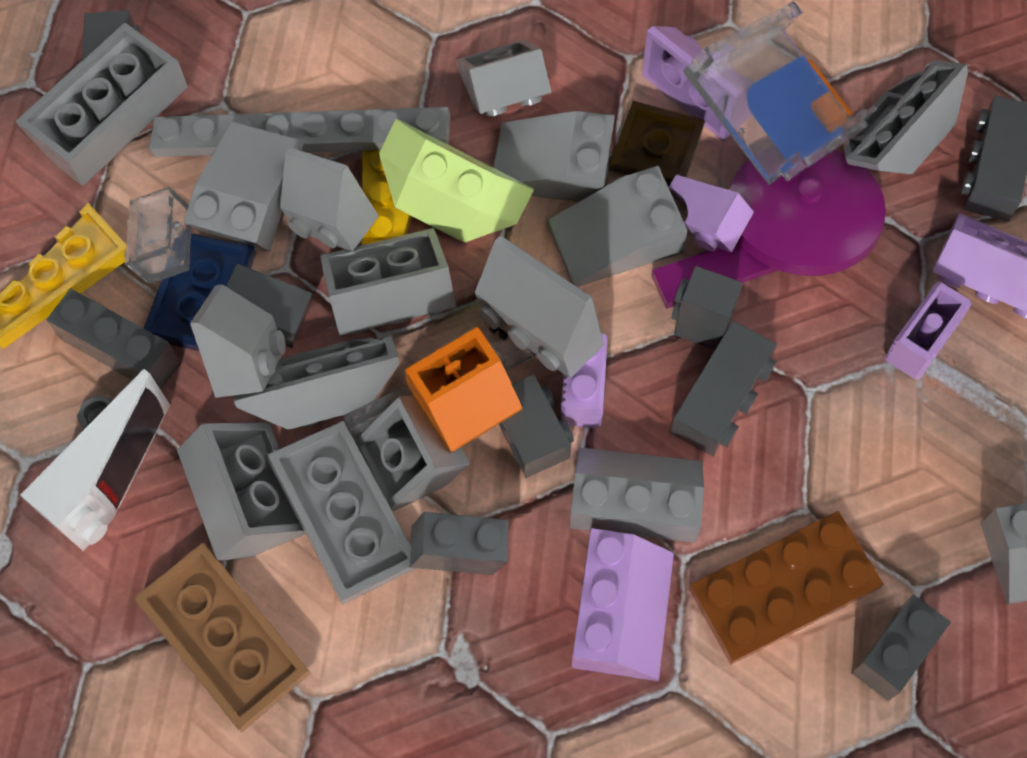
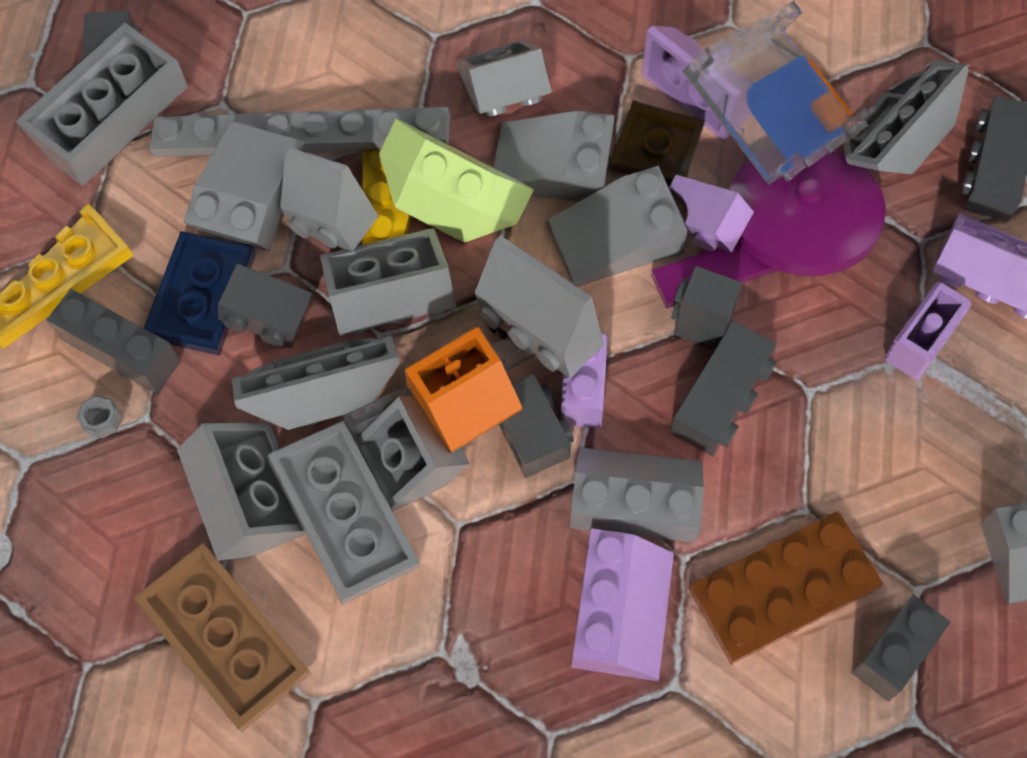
white slope [20,369,170,551] -> none
clear brick [125,187,191,284] -> none
light grey slope [190,285,286,398] -> none
dark grey brick [410,512,508,575] -> none

